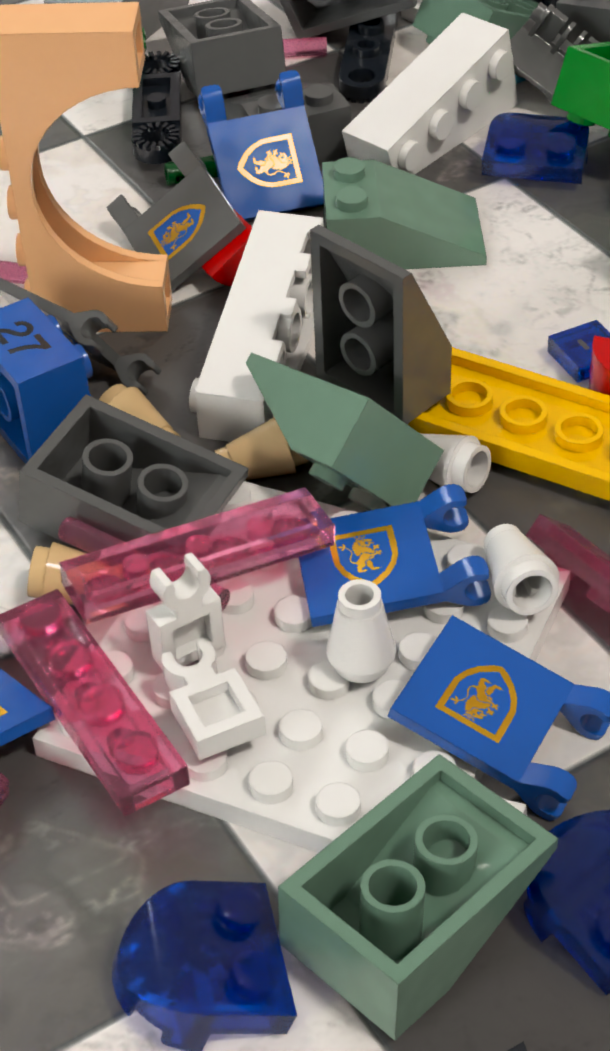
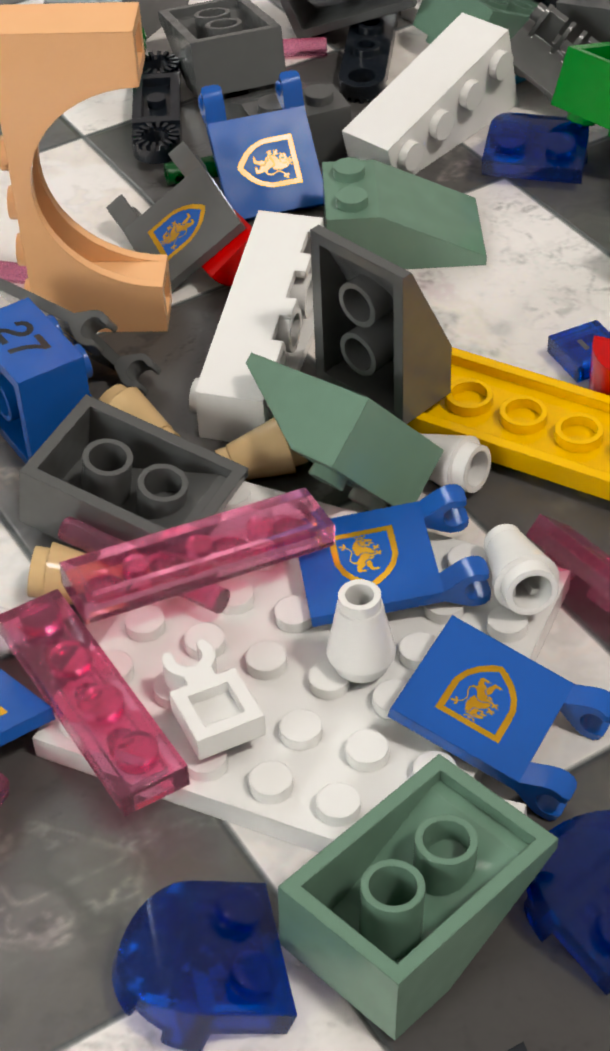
white plate [146,552,226,670] -> none

